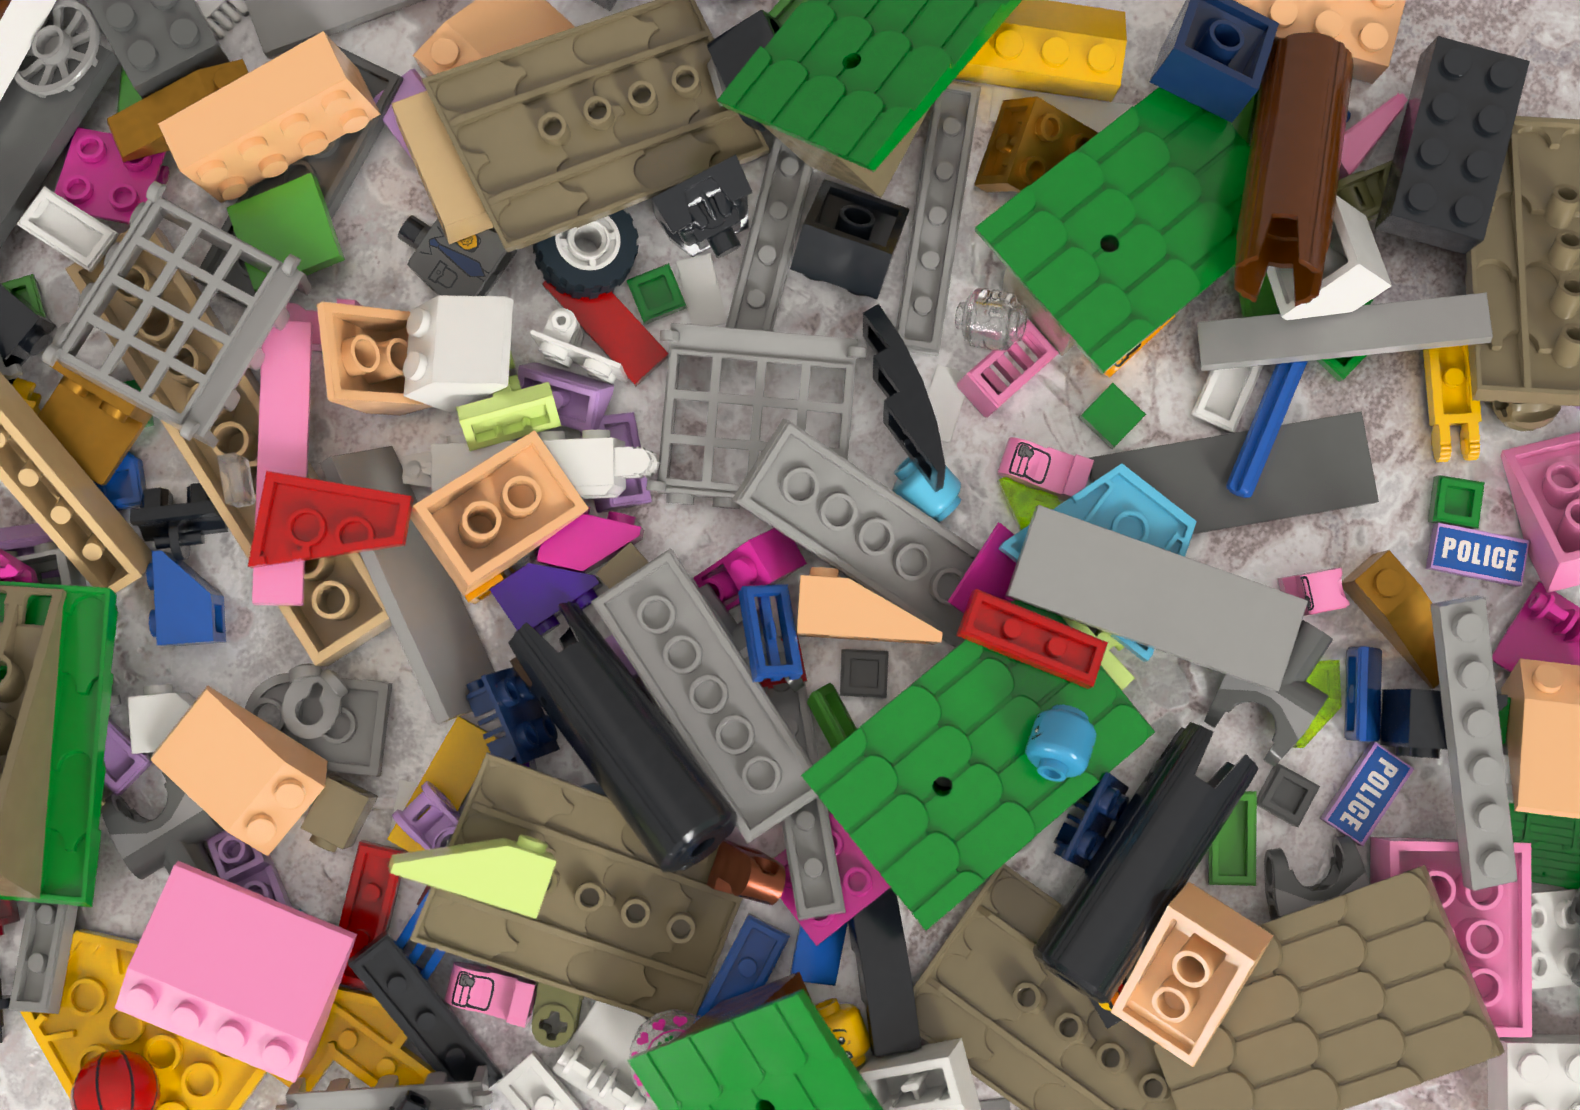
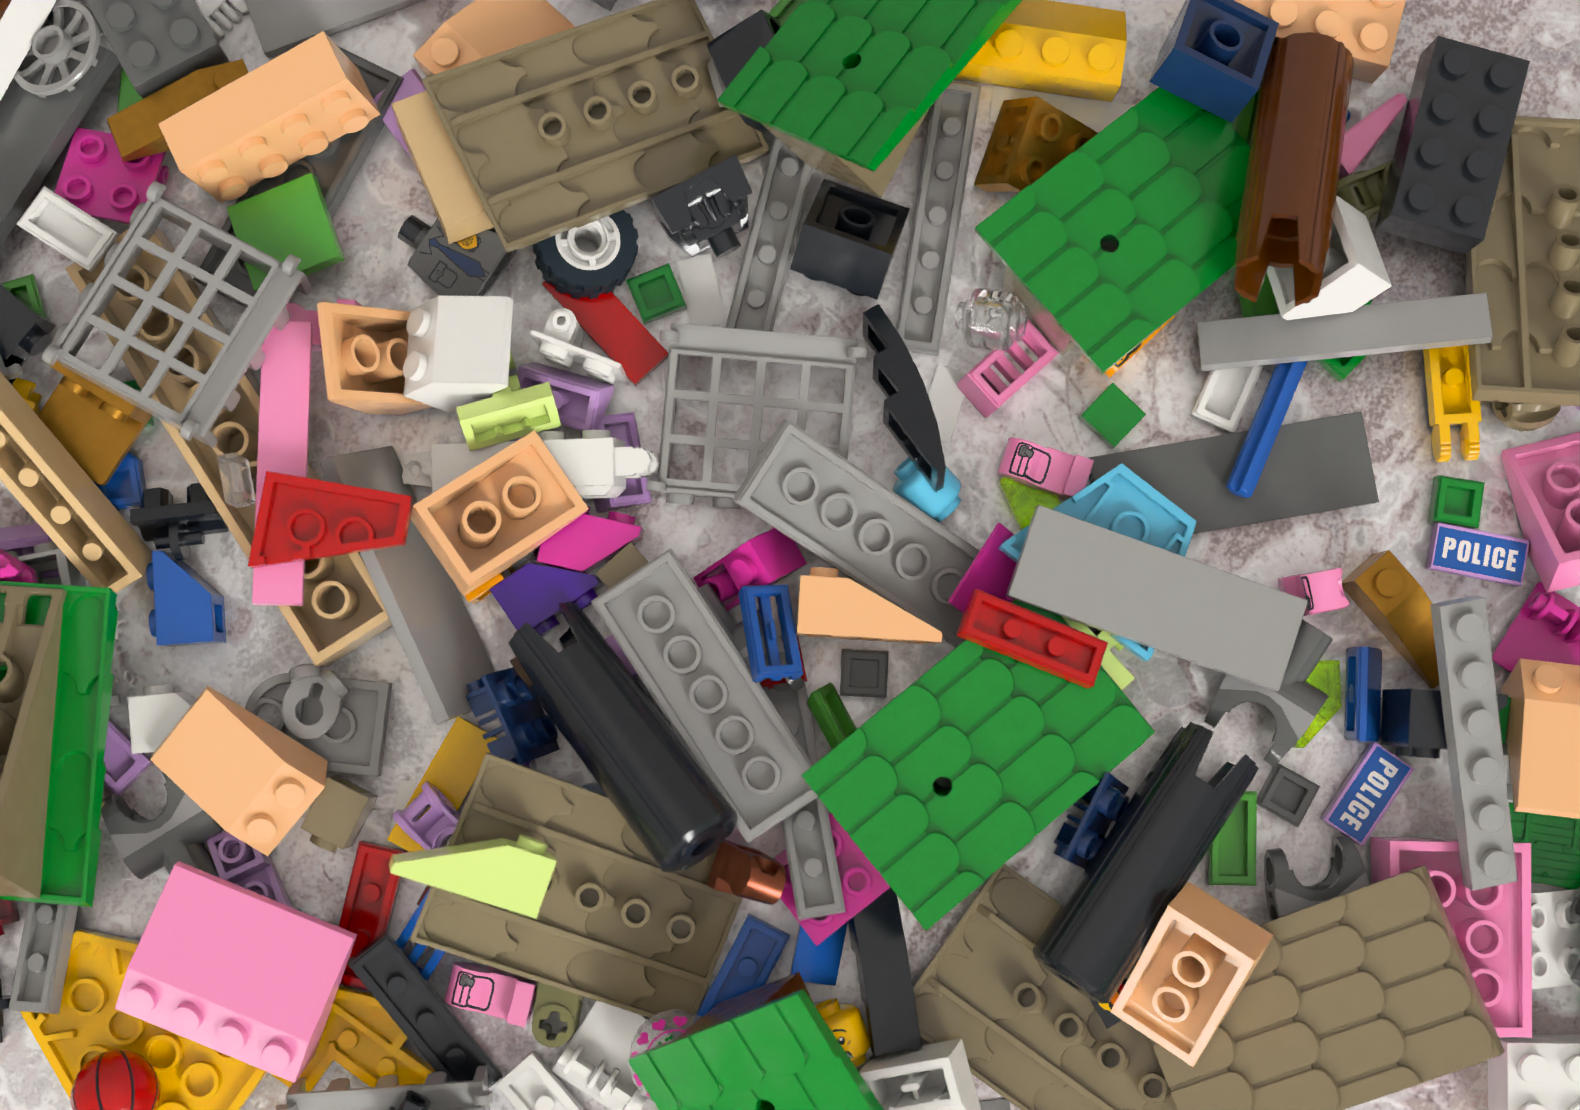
dark azure head [1026,705,1096,782] -> none

